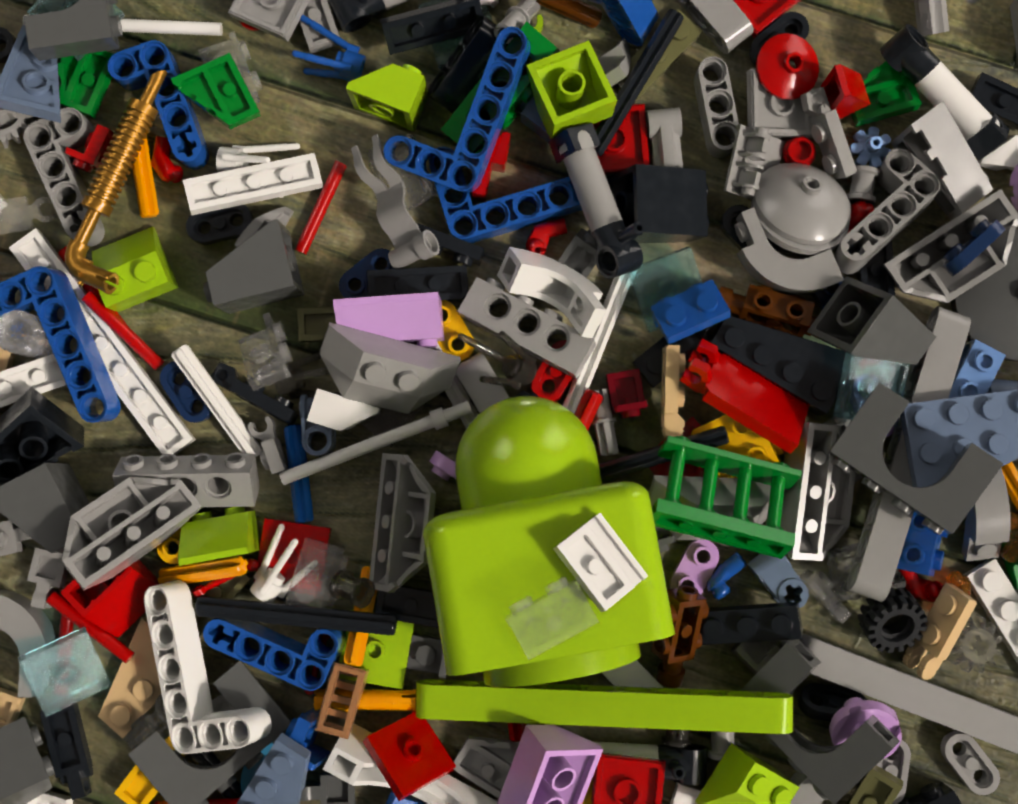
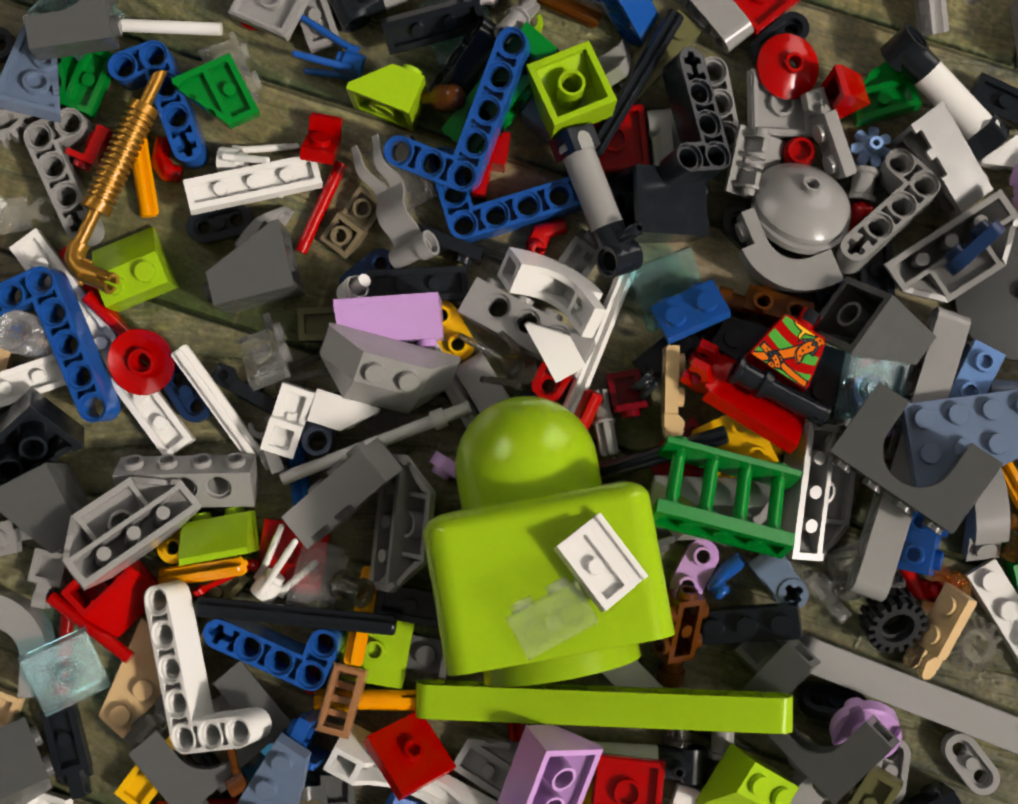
none -> red dish [107,328,175,395]
none -> reddish brown hand [224,749,248,797]
none -> white slope [260,381,316,460]
none -> light grey wedge [281,438,404,549]
none -> red bracket [300,112,343,165]
none -> dark tan slope [320,185,378,259]
none -> white cylinder [336,274,371,299]
none -> reddish brown cylinder [421,84,466,112]
none -> white slope [524,321,586,383]
none -> black bush [630,368,663,401]
none -> black beam [659,47,731,185]
none -> black pin [726,355,831,427]
none -> torso [744,307,826,393]

